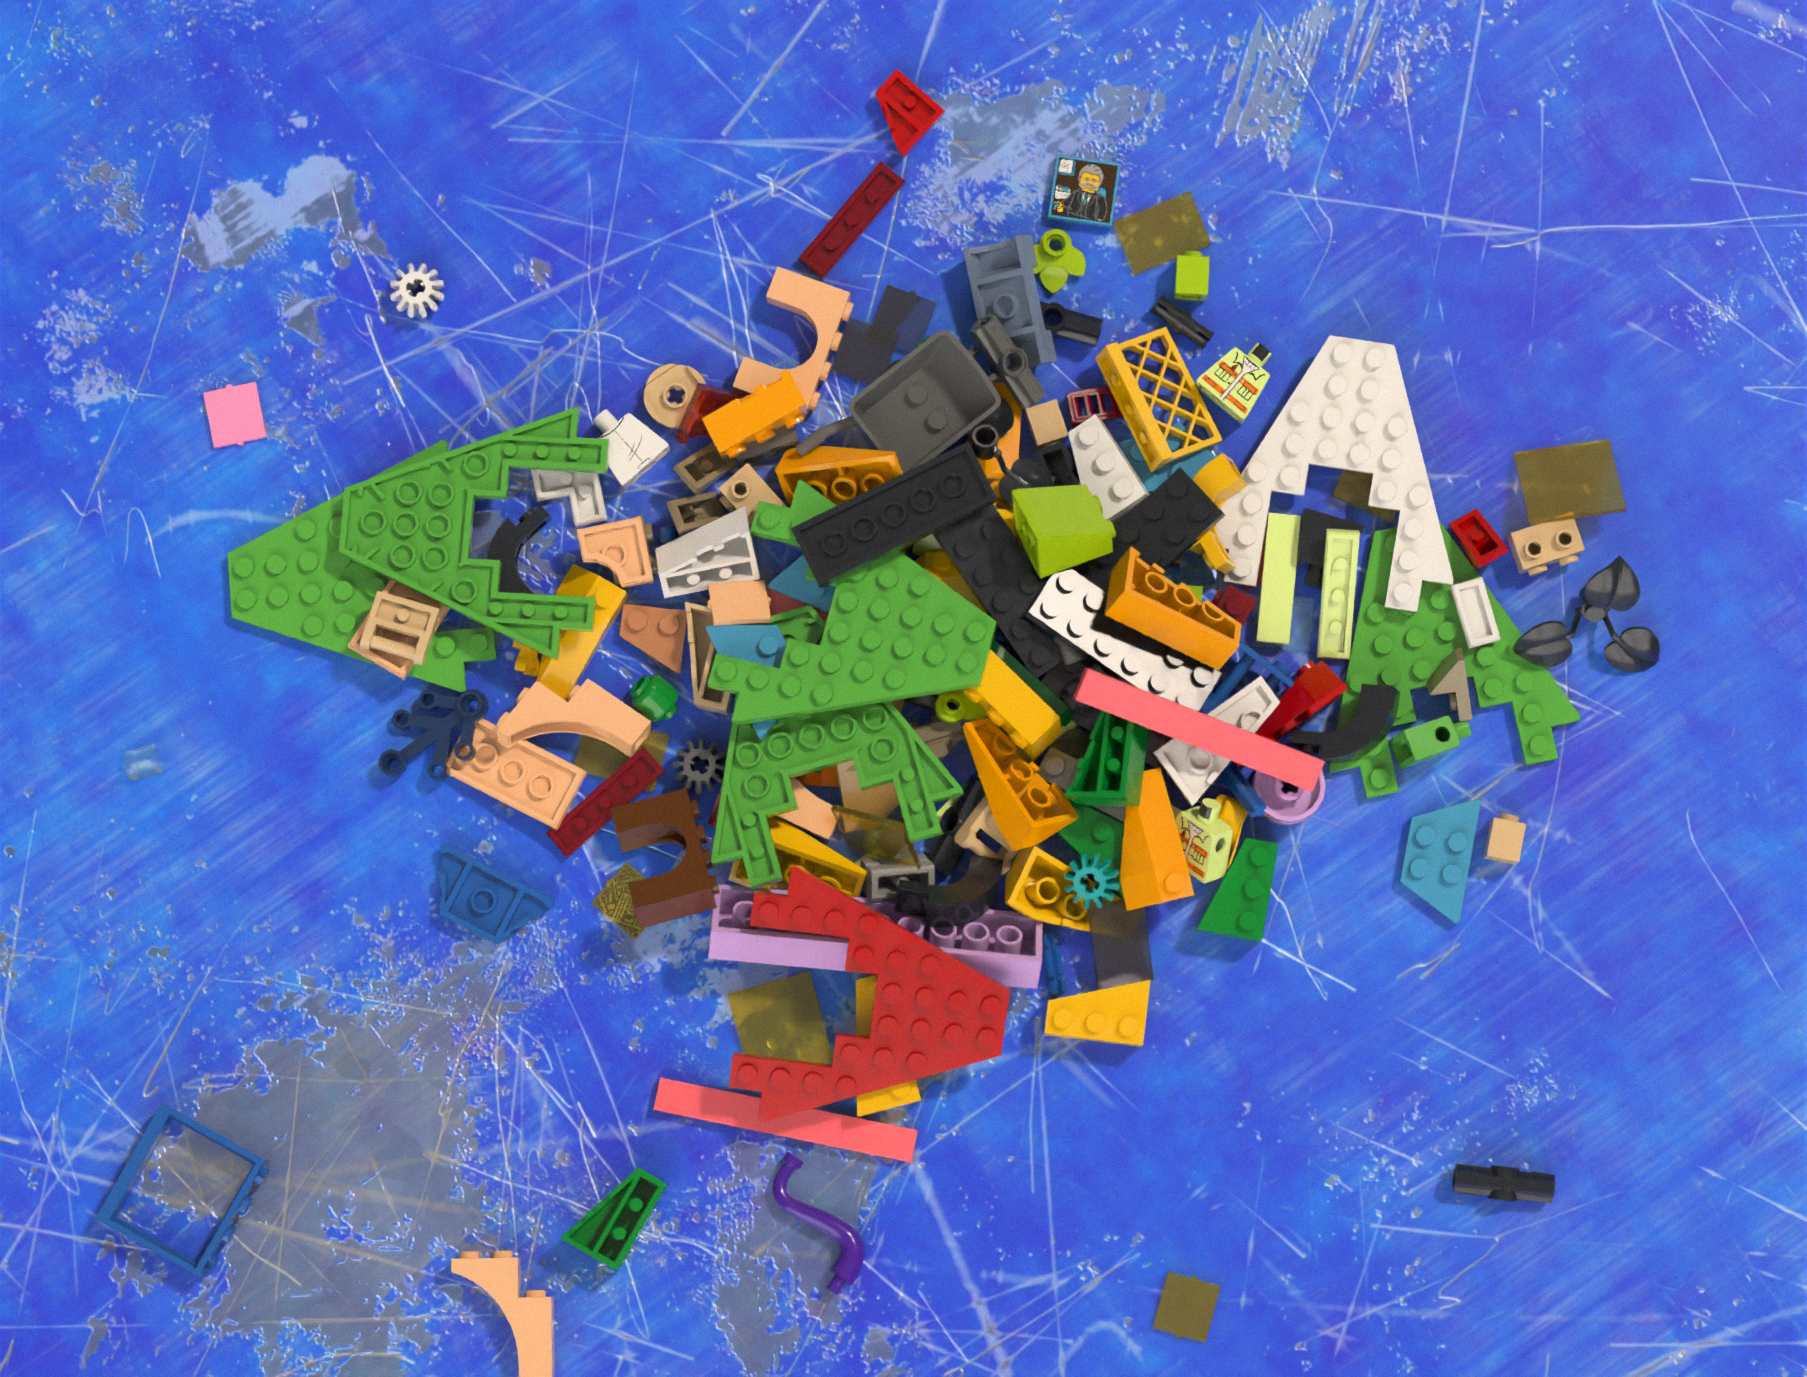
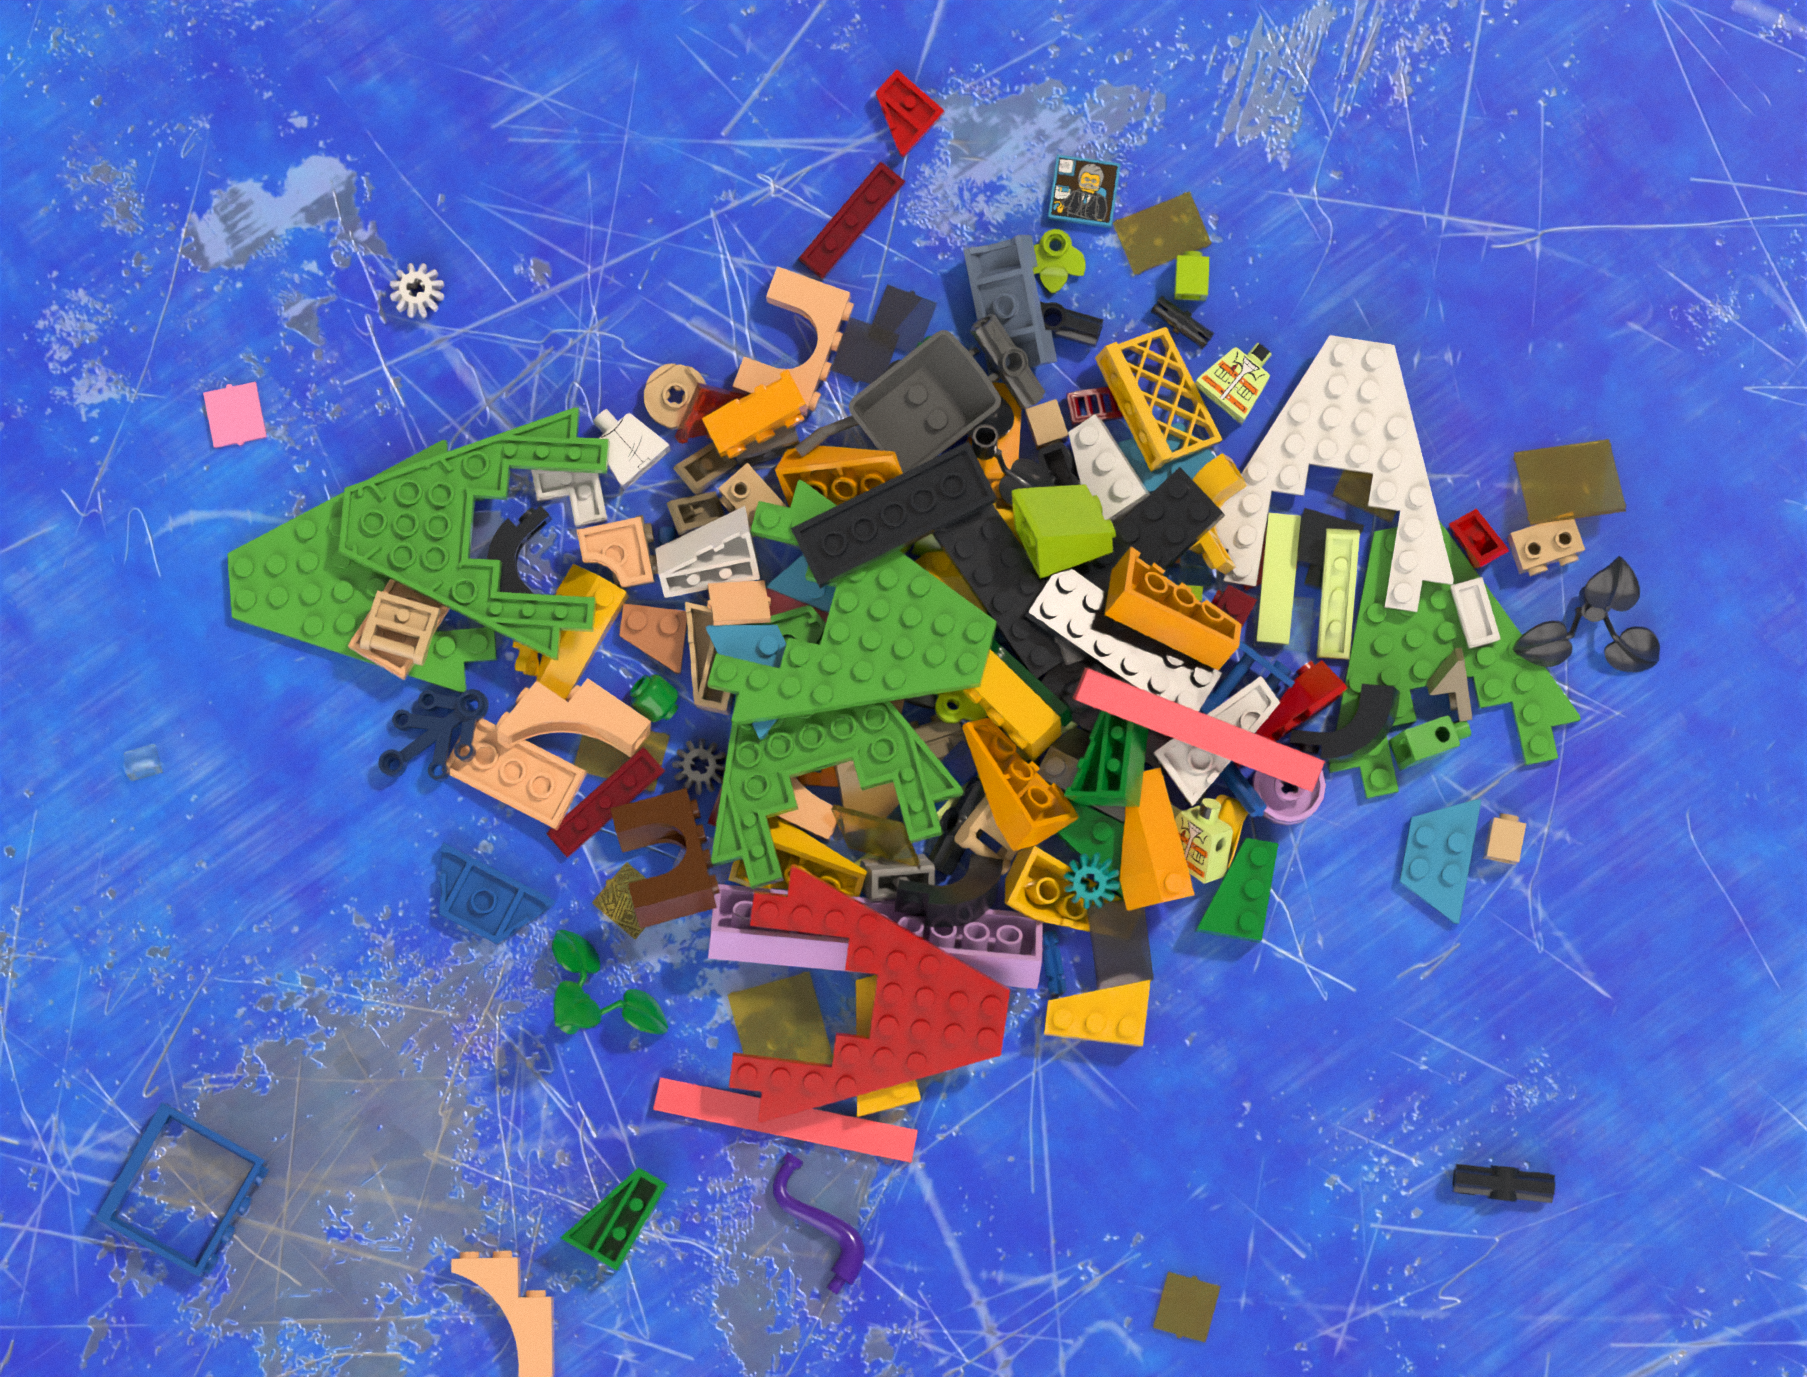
none -> green plant [552,930,668,1035]

